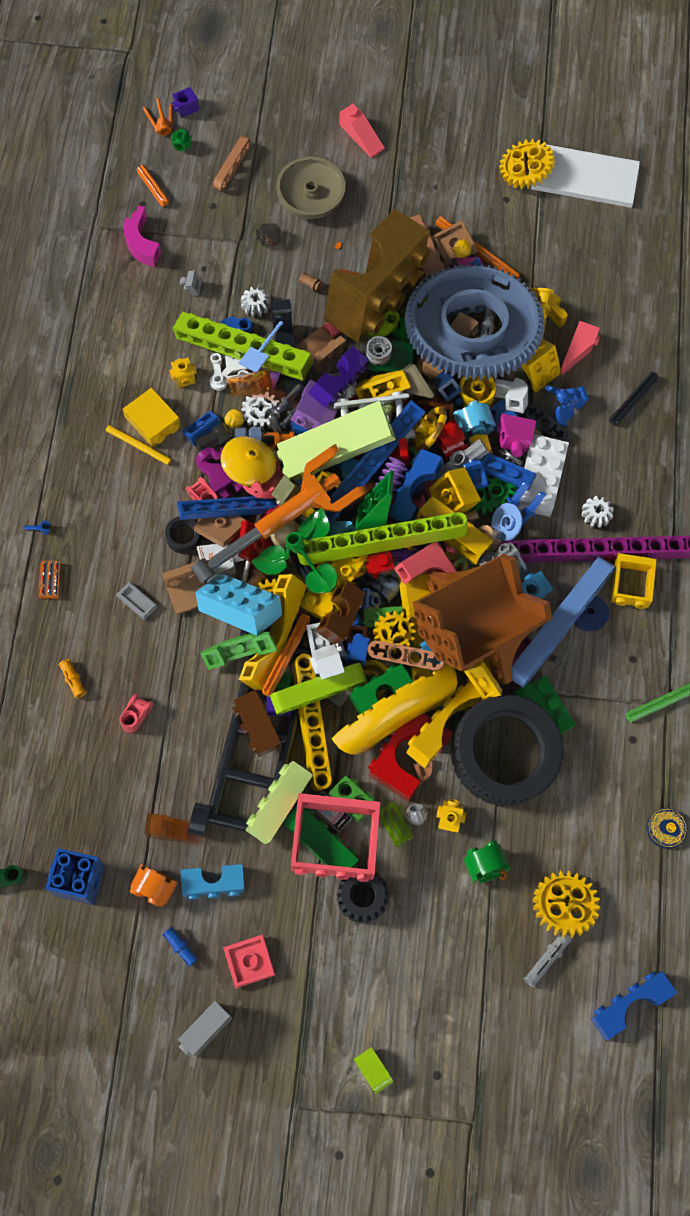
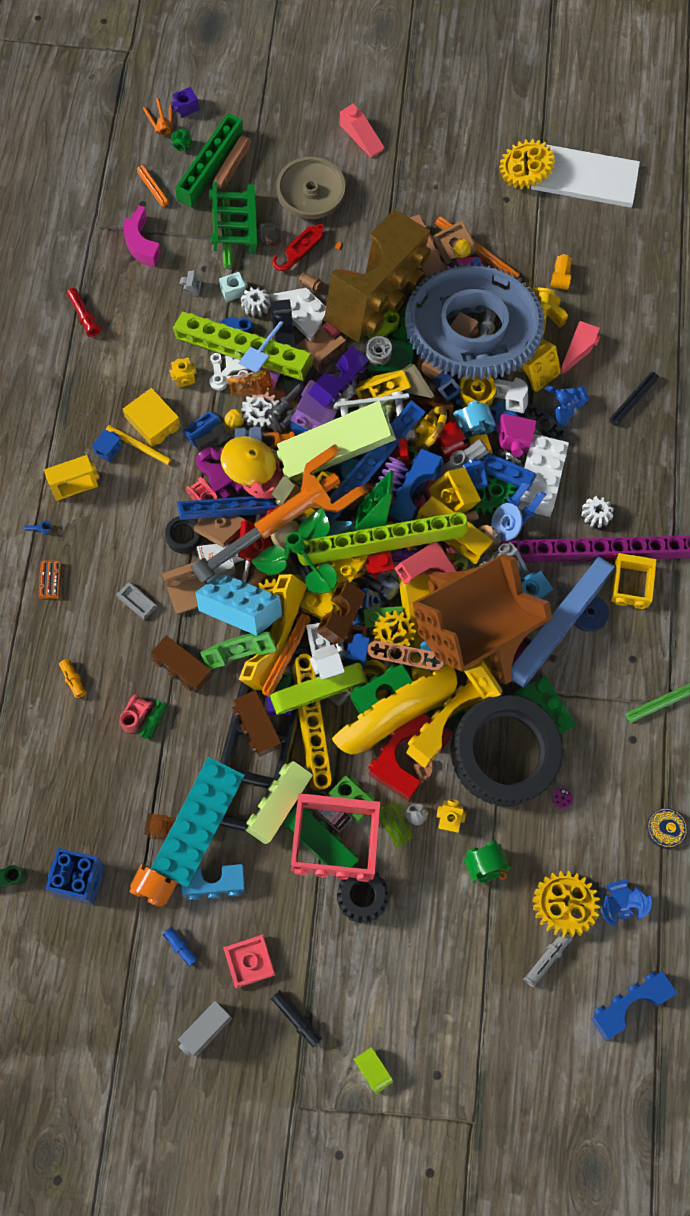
none -> yellow window [44,455,100,501]
none -> red pin [66,288,101,337]
none -> blue brick [92,429,122,463]
none -> green pin [139,700,168,741]
none -> reddish brown brick [151,635,212,693]
none -> teal plate [151,757,245,888]
none -> green brick [175,113,243,207]
none -> green fence [209,182,257,254]
none -> light aqua brick [219,272,248,302]
none -> bright green axle [220,199,233,269]
none -> white wing [270,288,326,341]
none -> black pin [270,990,323,1048]
none -> red plate [272,224,324,271]
none -> light orange piece [550,254,572,290]
none -> magenta tile [552,788,573,809]
none -> blue animal [601,879,652,926]

